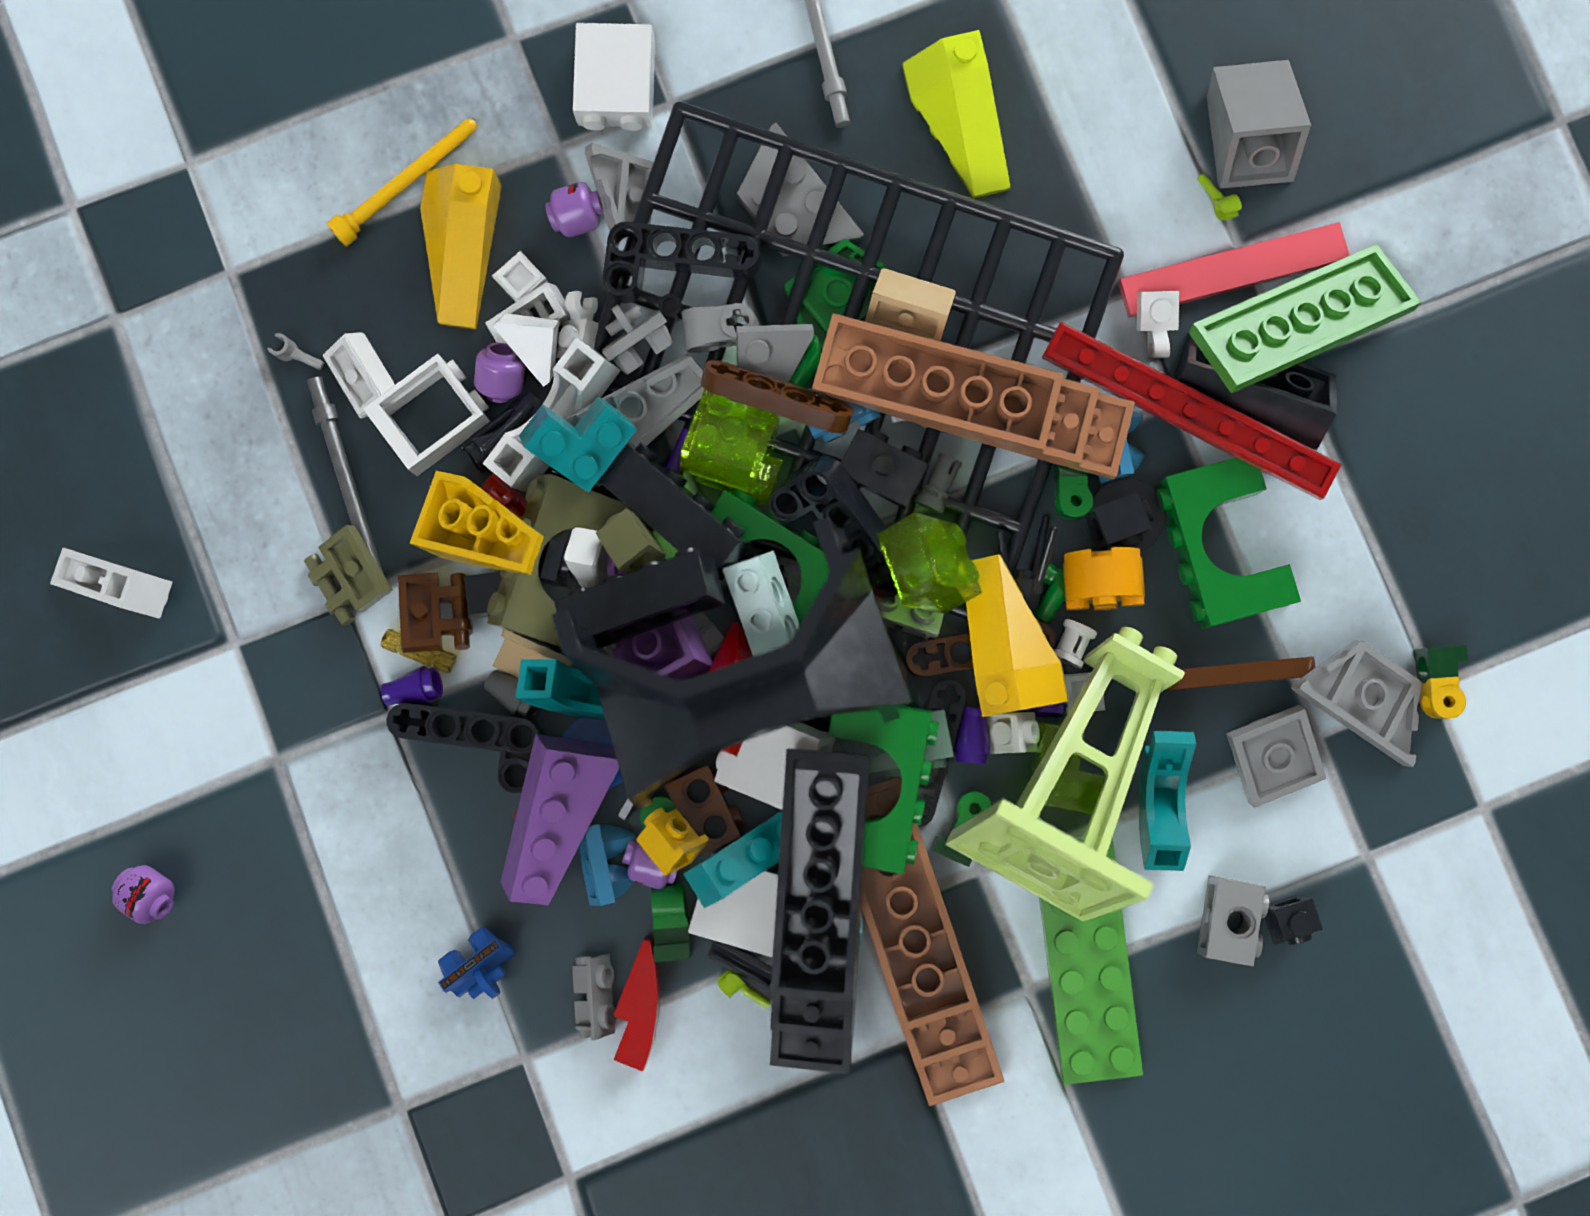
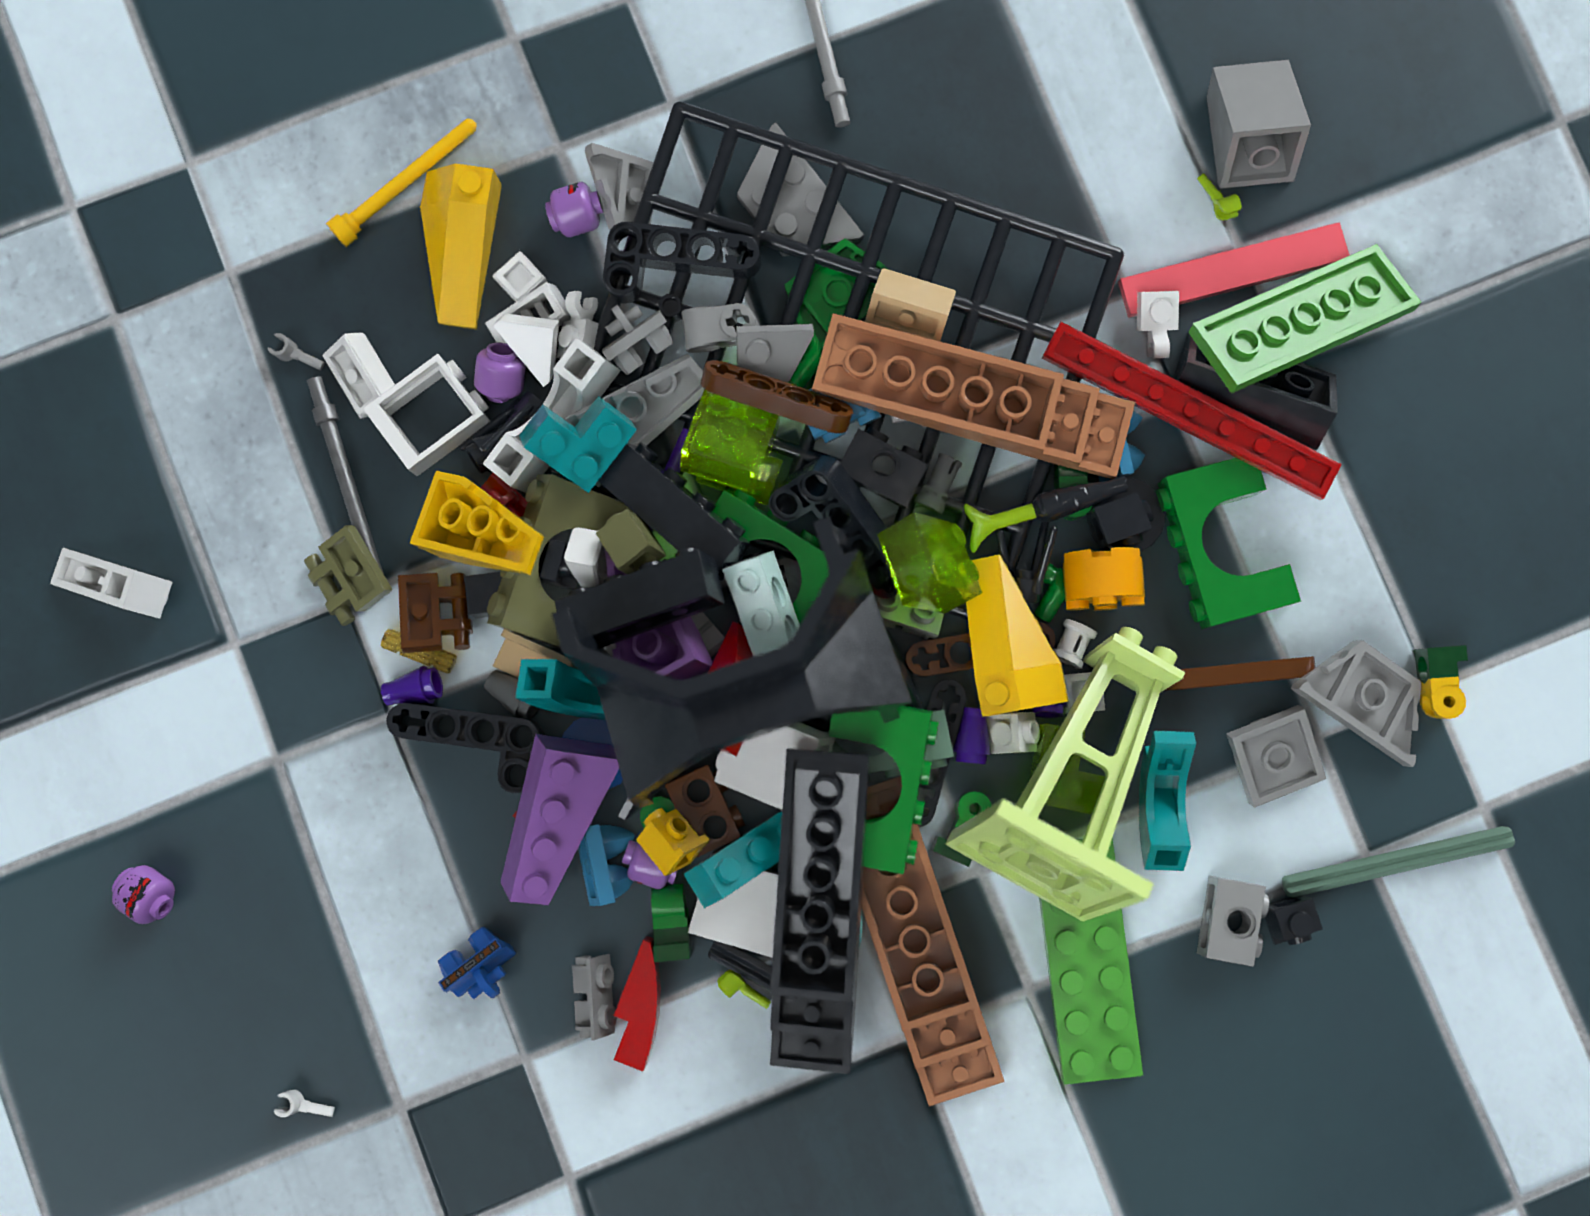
white brick [573,23,655,131] -> none
neon yellow wedge [902,30,1011,198] -> none
none -> white hand [274,1090,335,1118]
none -> black piece [964,476,1128,553]
none -> sand green axle [1282,826,1515,898]

